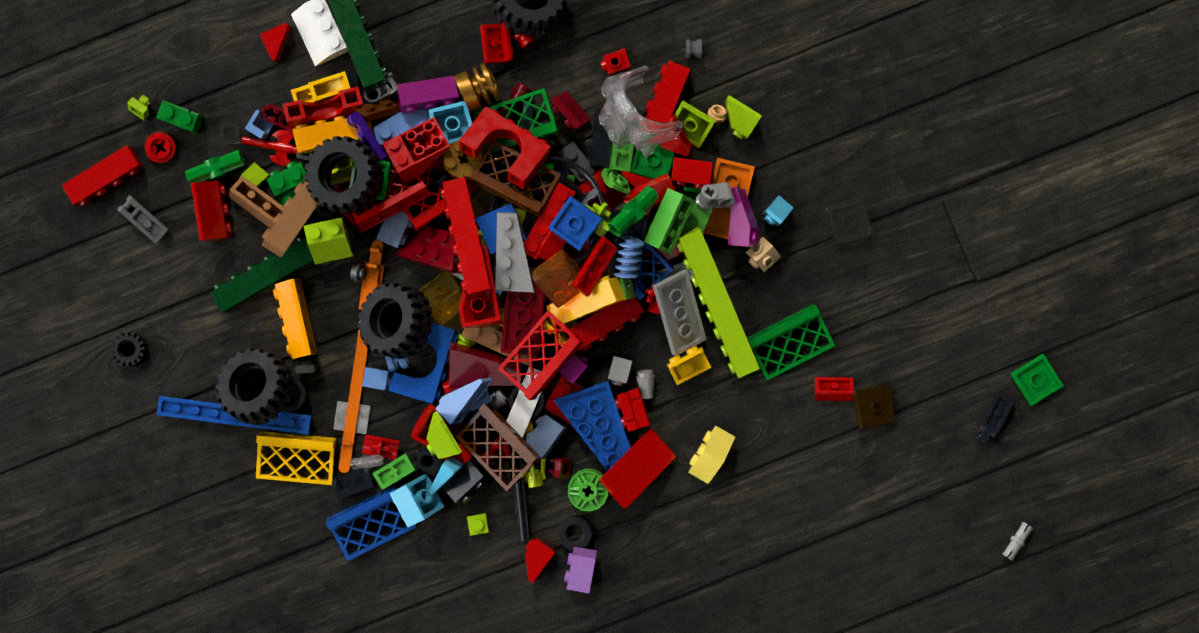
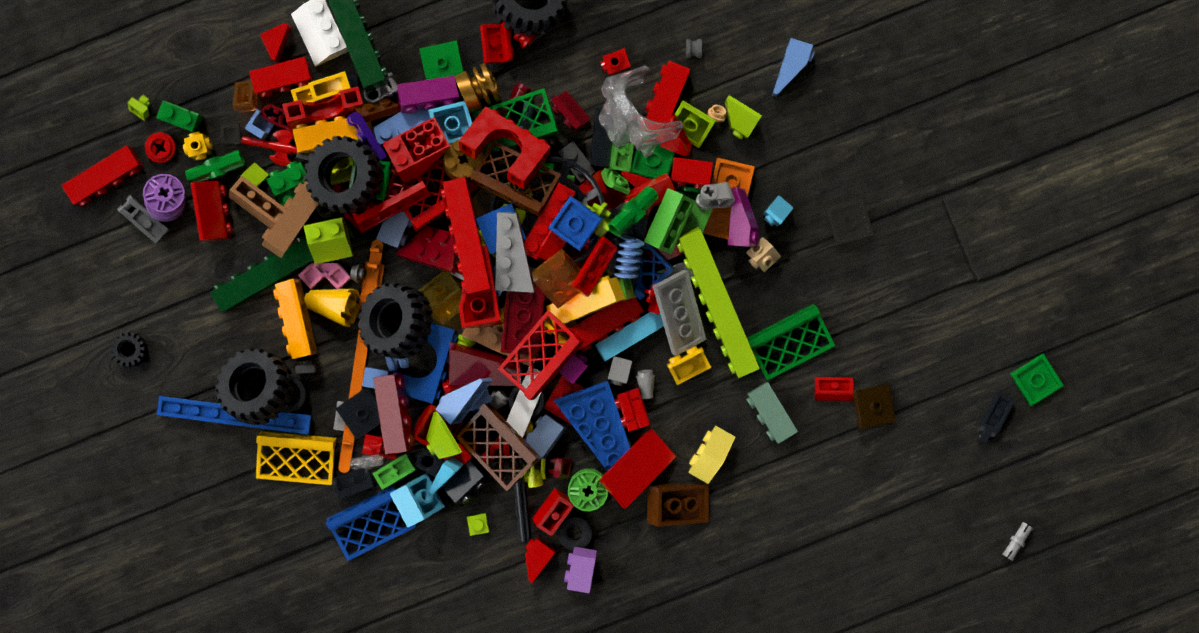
black hinge [433,170,450,187] -> none
none -> medium lavender wheel [143,174,186,222]
none -> yellow brick [183,132,213,161]
none -> clear orange slope [232,81,258,112]
none -> red brick [249,57,314,98]
none -> bright pink tile [298,262,351,289]
none -> yellow cone [304,289,360,327]
none -> black plate [335,387,380,440]
none -> brick [373,373,415,454]
none -> green plate [419,40,464,81]
none -> red brick [532,488,574,536]
none -> medium azure slope [595,312,664,361]
none -> reddish brown slope [647,484,709,527]
none -> sand green brick [746,382,798,444]
none -> medium blue slope [772,38,815,97]

